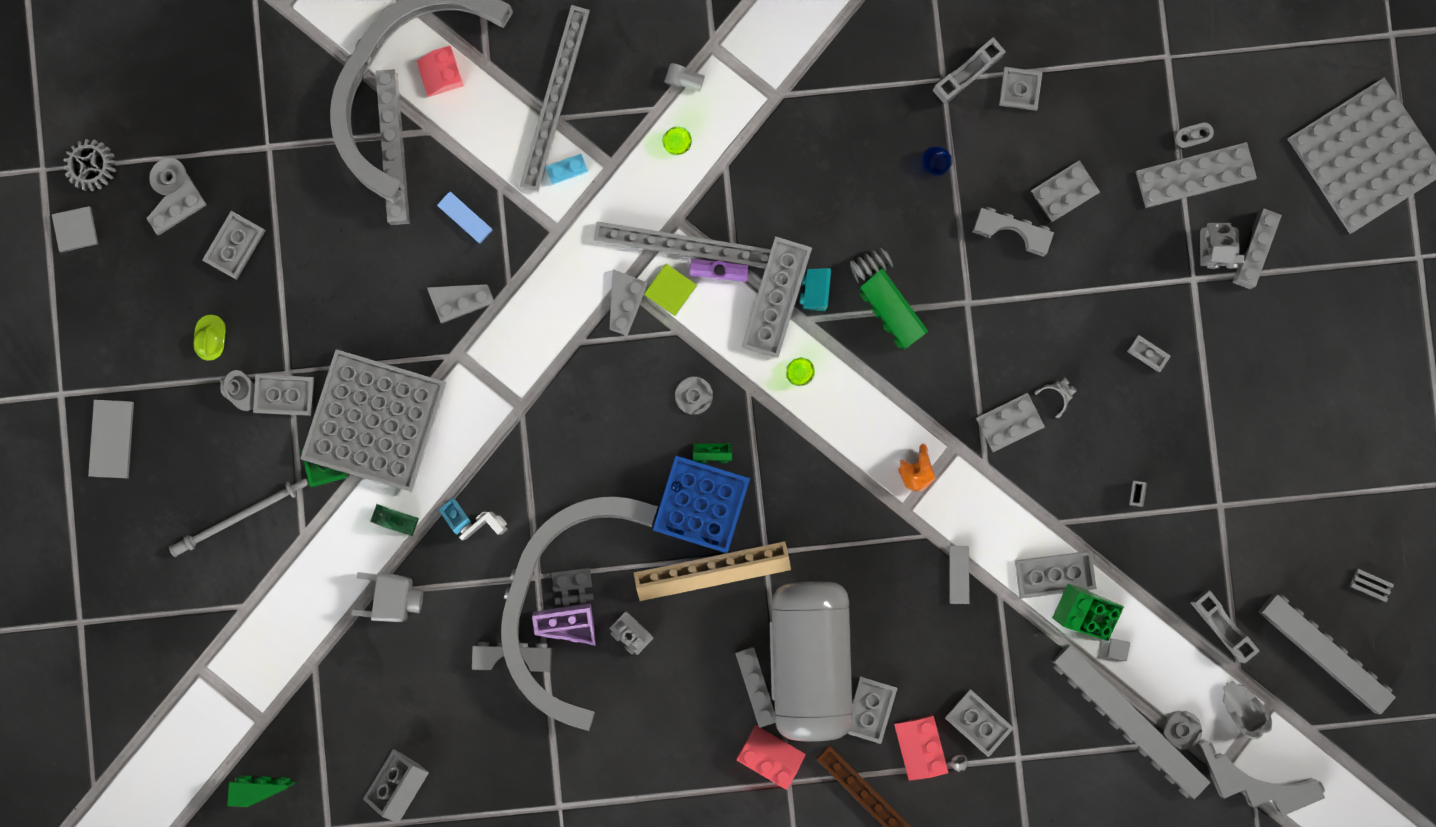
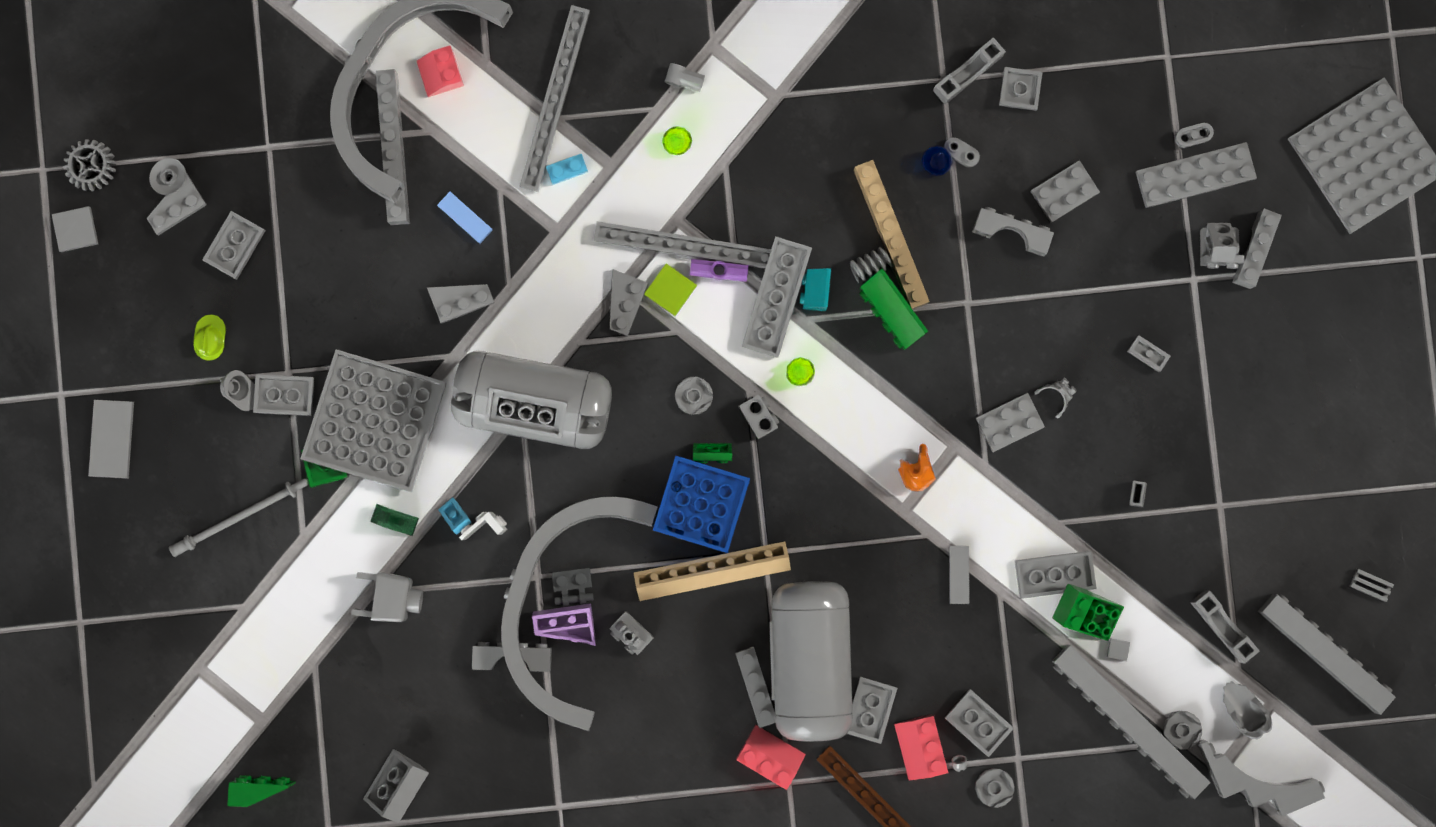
none -> light grey piece [451,351,612,449]
none -> light grey brick [739,394,779,440]
none -> tan brick [854,160,930,310]
none -> light grey plate [944,137,980,167]
none -> light grey tile [975,768,1015,808]

